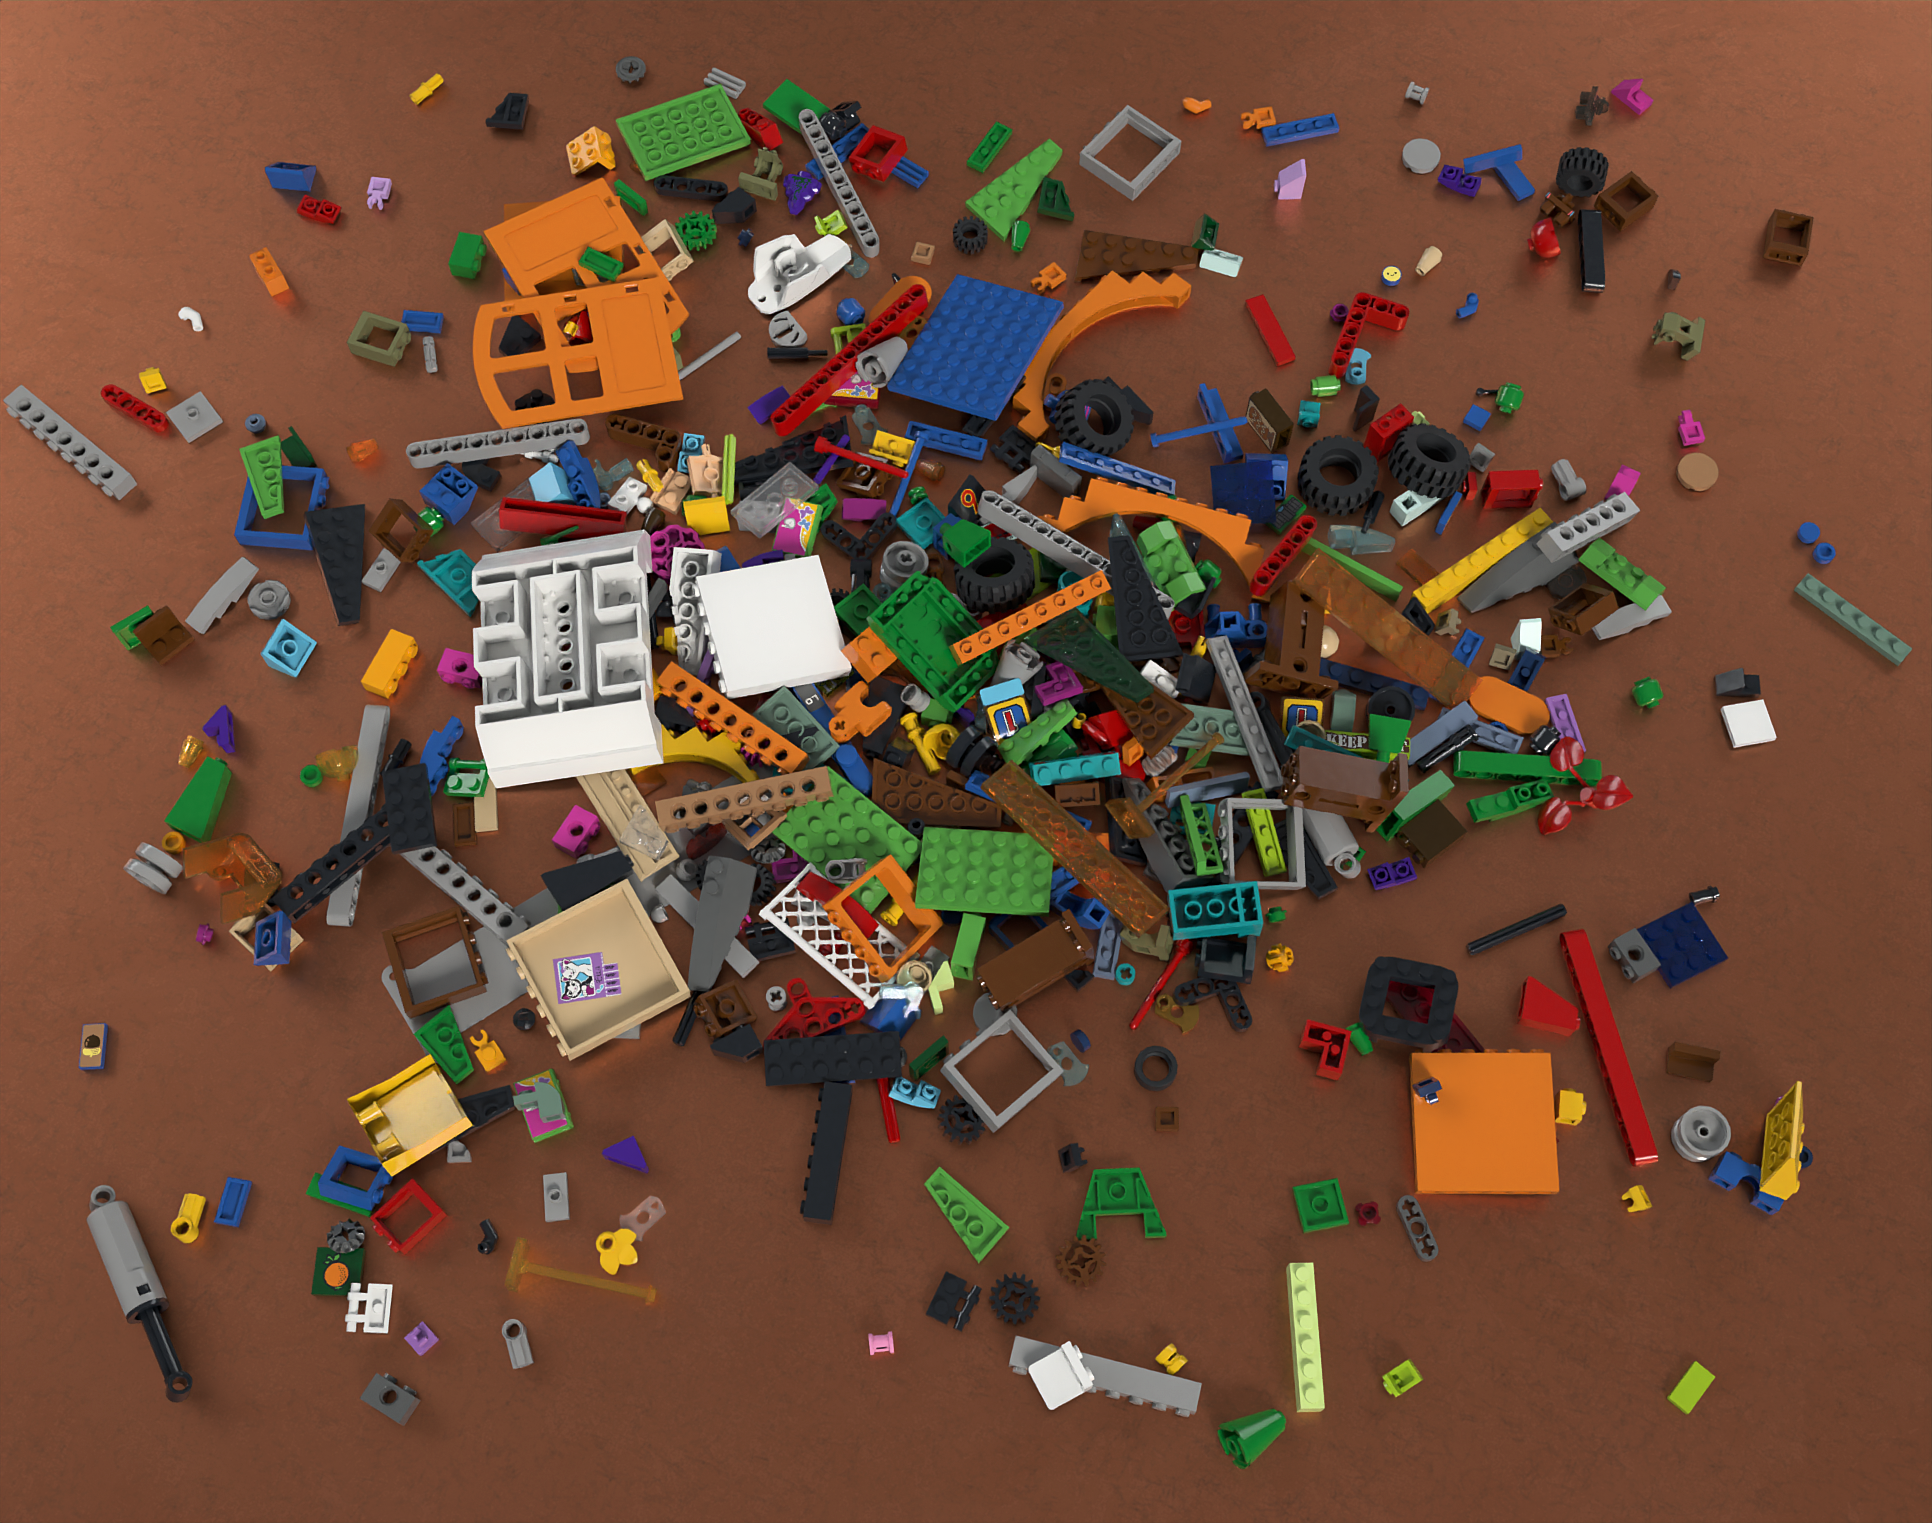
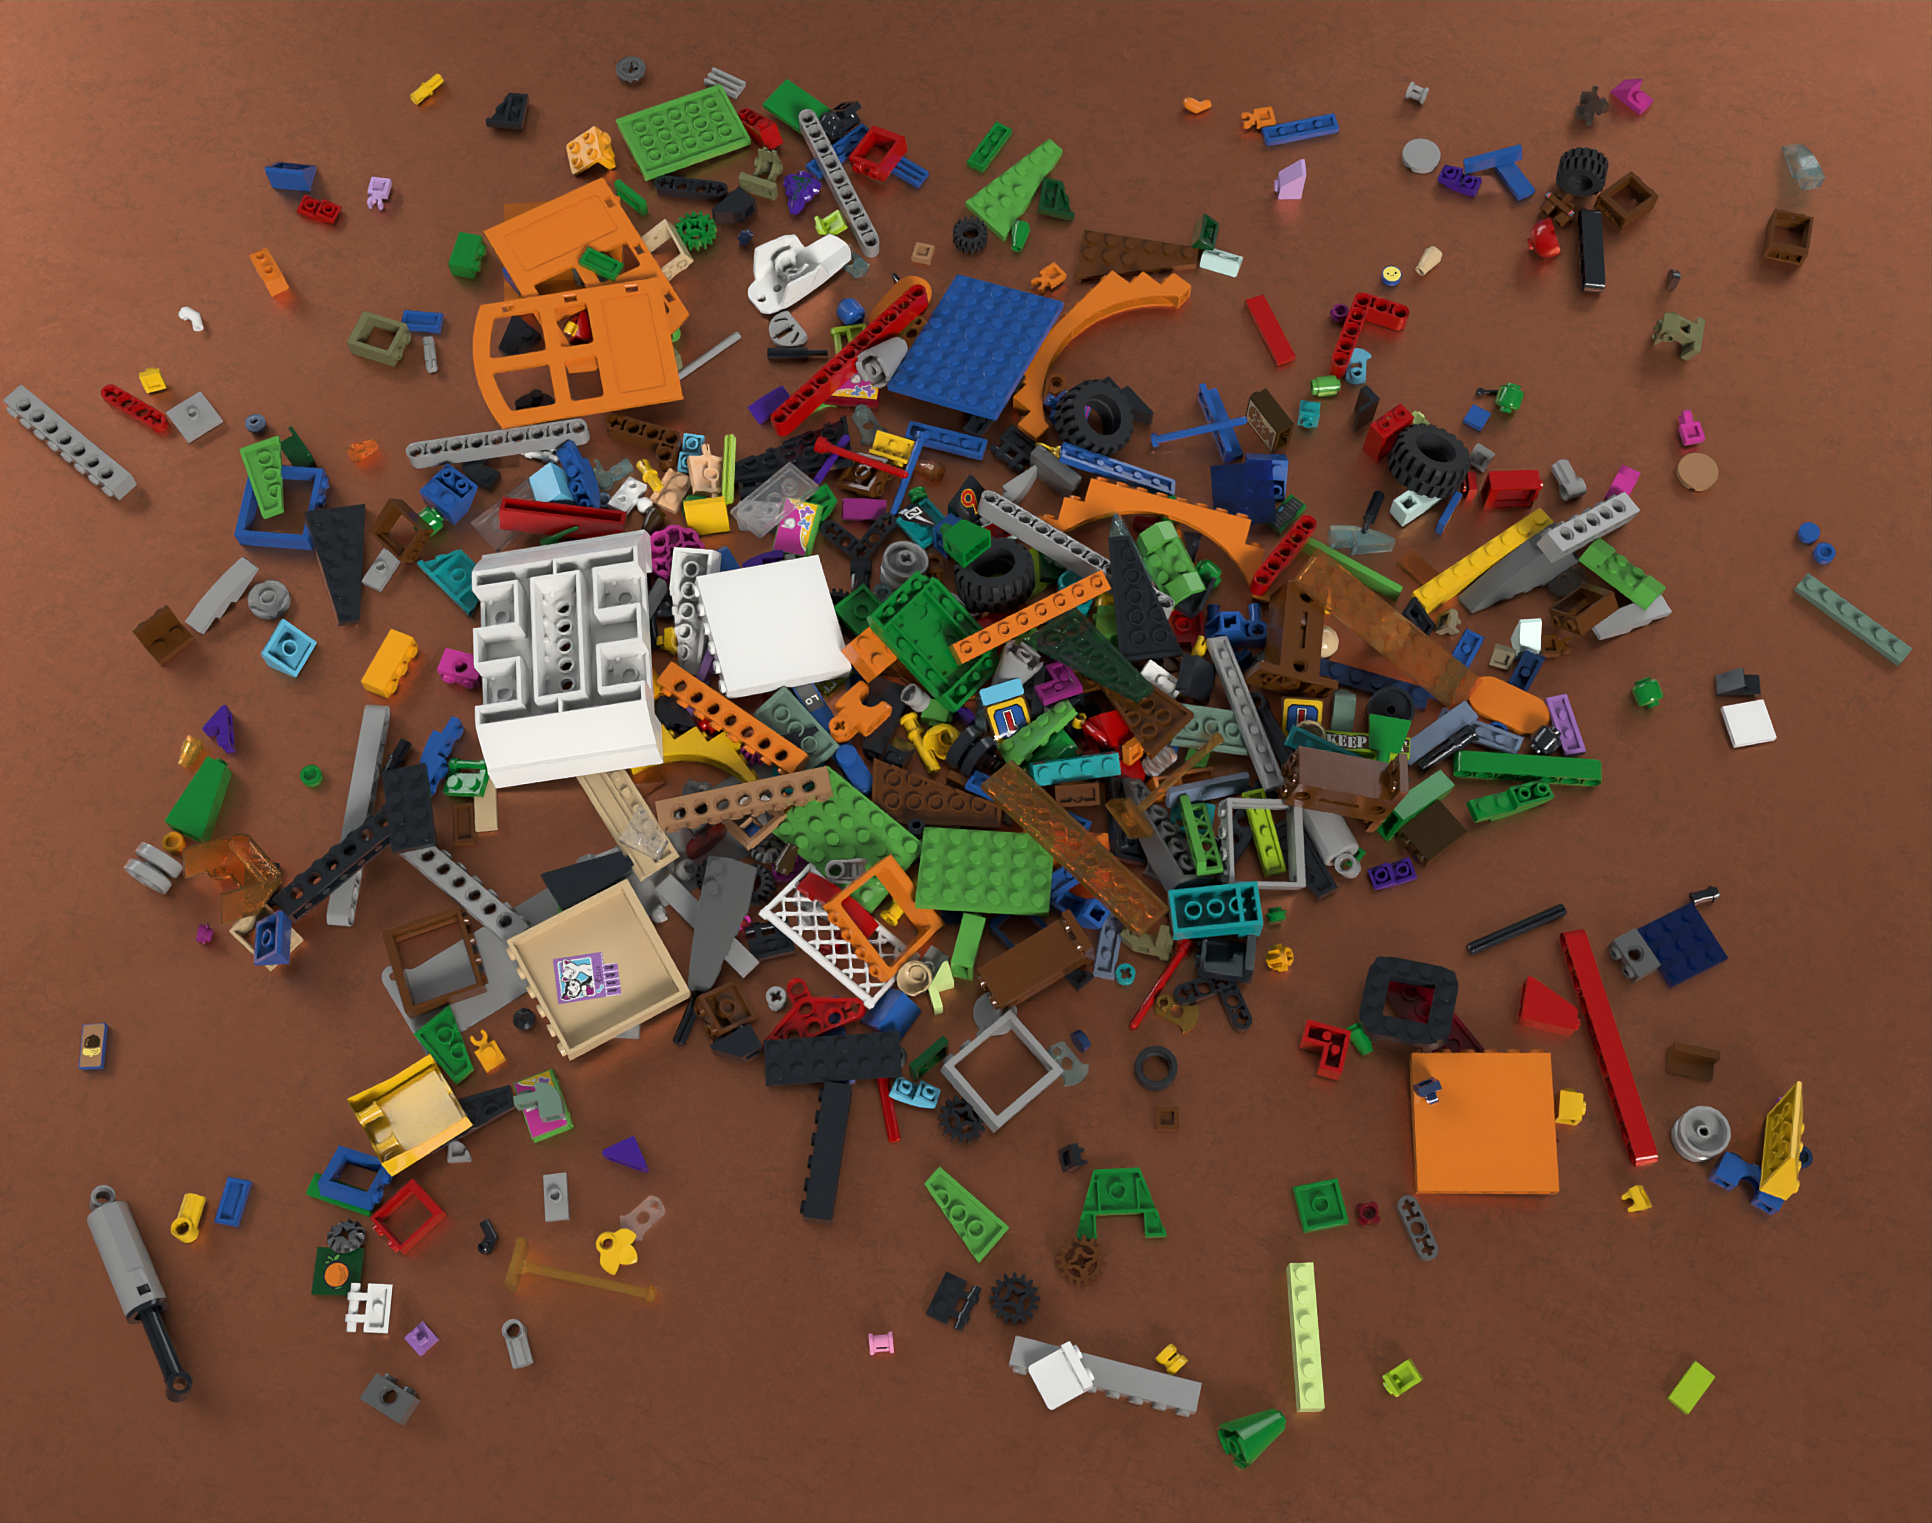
green plate [110,605,154,650] -> none
clear yellow cylinder [315,745,359,782] -> none
dark pink brick [552,805,600,859] -> none
clear light blue bar [879,982,923,1019] -> none
light grey window [1079,105,1182,201] -> none
black tyre [1297,435,1379,516] -> none
blue arm [1456,293,1479,319] -> none
red plant [1538,736,1634,835] -> none
none -> dark brown cone [773,842,799,876]
none -> sticker [897,502,936,527]
none -> clear light blue slope [1782,143,1825,190]

